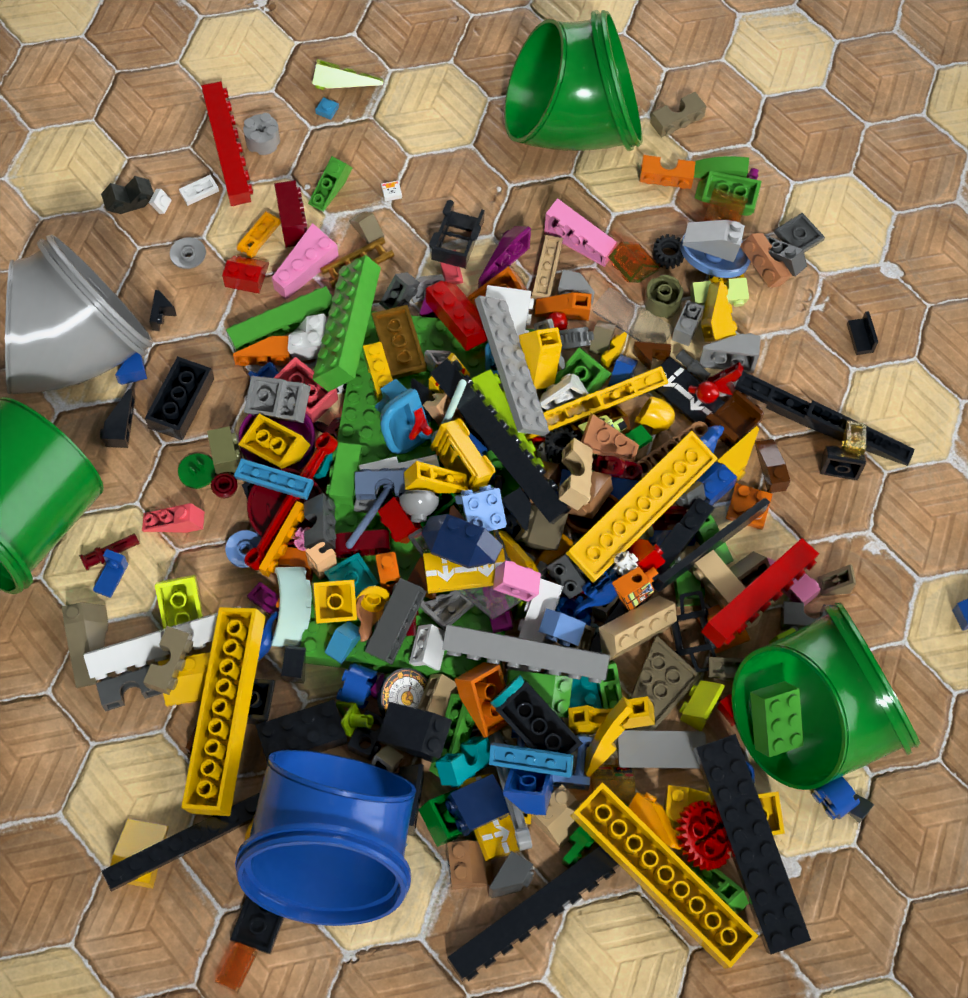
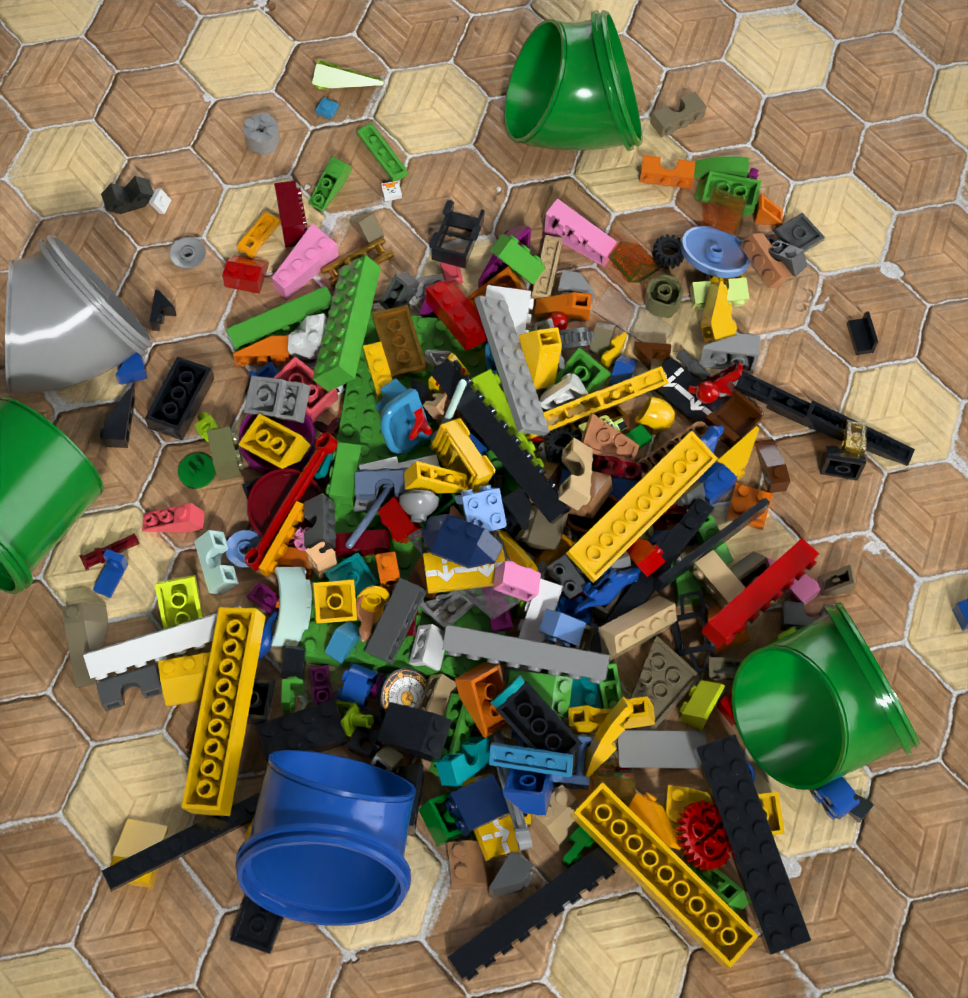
dark tan arch [143,626,193,695] -> none
white plate [179,175,219,206] -> none
red brick [201,81,253,206] -> none
dark red brick [211,473,238,499] -> none
clear orange brick [215,942,257,993] -> none
dark azure plate [234,458,314,500] -> none
orange torso [612,567,660,611] -> none
white gear [613,551,638,576] -> none
light grey slope [672,300,704,346] -> none
light grey slope [682,220,745,262] -> none
bright green brick [750,681,804,757] -> none
none -> lime bracket [194,412,220,442]
none -> light aqua arch [194,530,239,595]
none -> bright green bracket [281,677,304,715]
none -> magenta slope [308,665,333,706]
none -> bright green plate [357,123,408,182]
none -> bright green brick [490,233,546,284]
none -> orange slope [755,194,783,226]

